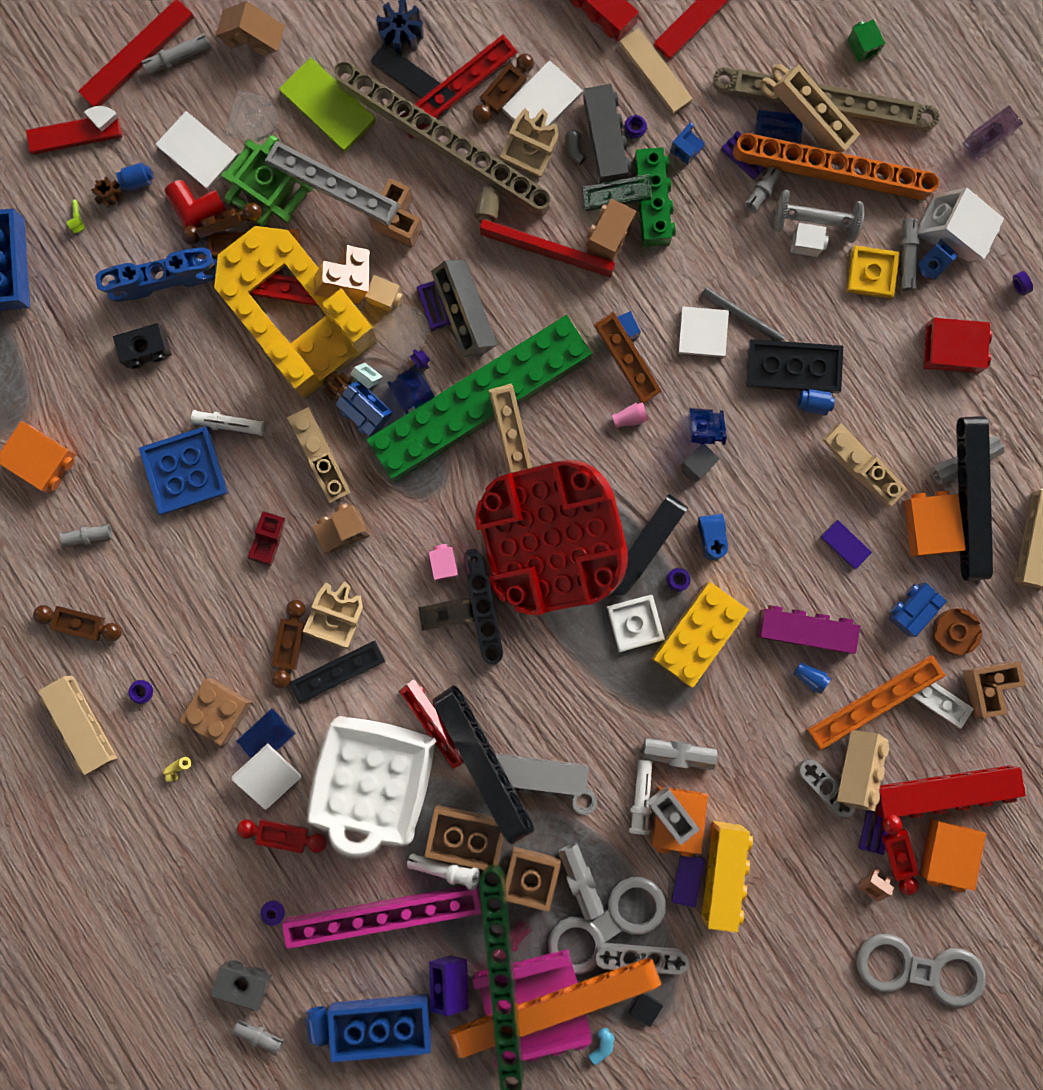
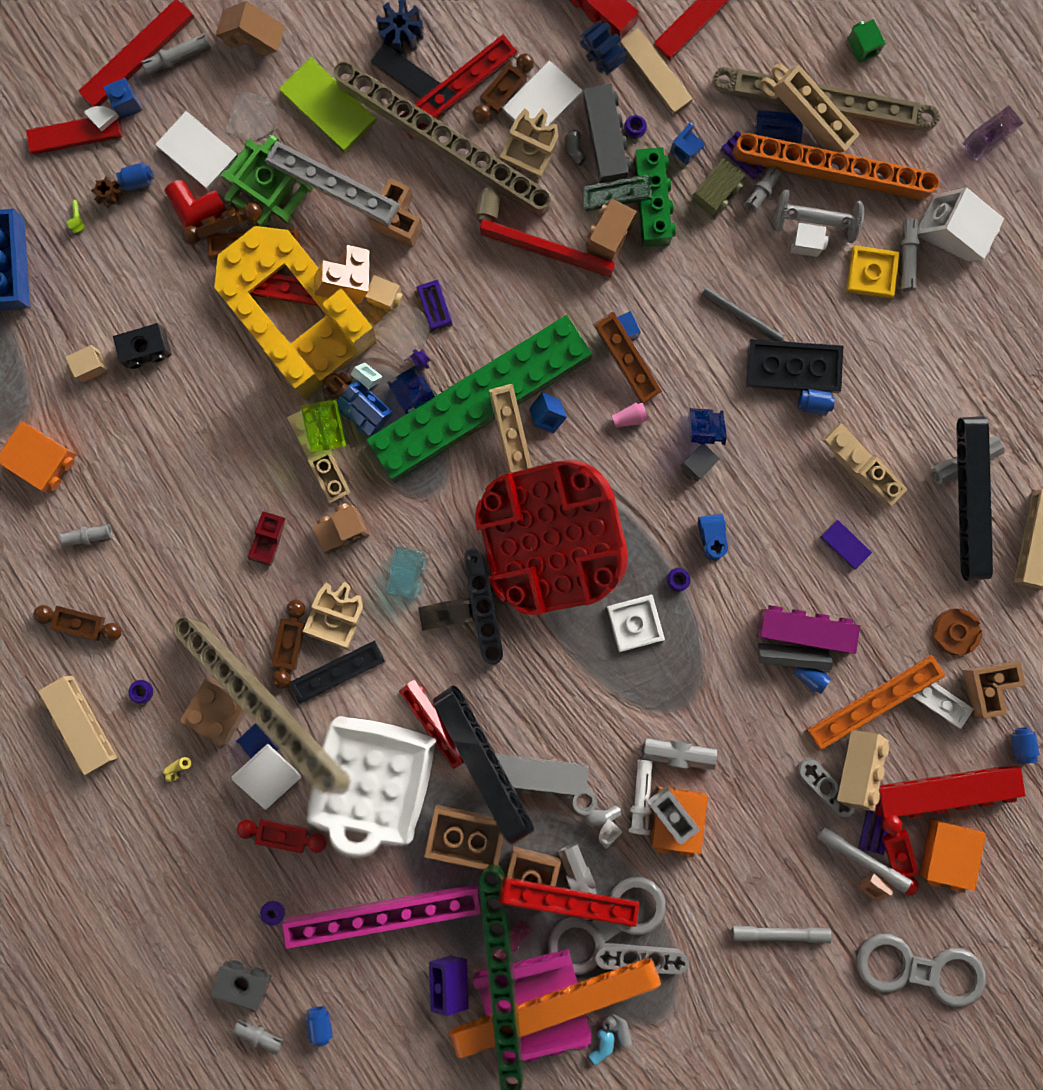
blue piece [95,247,217,302] -> none
blue plate [139,426,229,515] -> none
white pin [191,410,264,436] -> none
blue brick [327,994,432,1062] -> none
white pin [407,853,480,890] -> none
bright pink brick [429,544,459,581] -> none
dark grey brick [431,260,498,357] -> none
black piece [611,494,688,598] -> none
black tile [629,992,663,1027] -> none
yellow brick [651,581,749,688] -> none
dark purple tile [671,855,705,908] -> none
white tile [678,307,729,358] -> none
yellow brick [701,821,753,933] -> none
blue brick [888,583,947,637] -> none
orange brick [904,491,966,557] -> none
blue brick [917,239,958,279] -> none
red brick [923,317,993,374] -> none
dark purple tile [1012,271,1033,296] -> none
none -> tan brick [66,345,108,383]
none -> blue brick [104,78,142,119]
none -> dark tan beam [173,617,350,795]
none -> clear neon green bracket [301,399,346,453]
none -> clear light blue brick [386,546,428,599]
none -> red tile [499,877,640,927]
none -> blue panel [529,392,567,434]
none -> dark blue gear [580,20,627,75]
none -> light grey arm [585,805,621,827]
none -> white tile [599,819,623,849]
none -> light grey arm [602,1014,632,1047]
none -> olive brick [692,158,745,216]
none -> light grey piece [732,926,832,943]
none -> dark grey tile [757,643,833,670]
none -> light grey piece [817,827,911,893]
none -> blue brick [1010,727,1040,764]

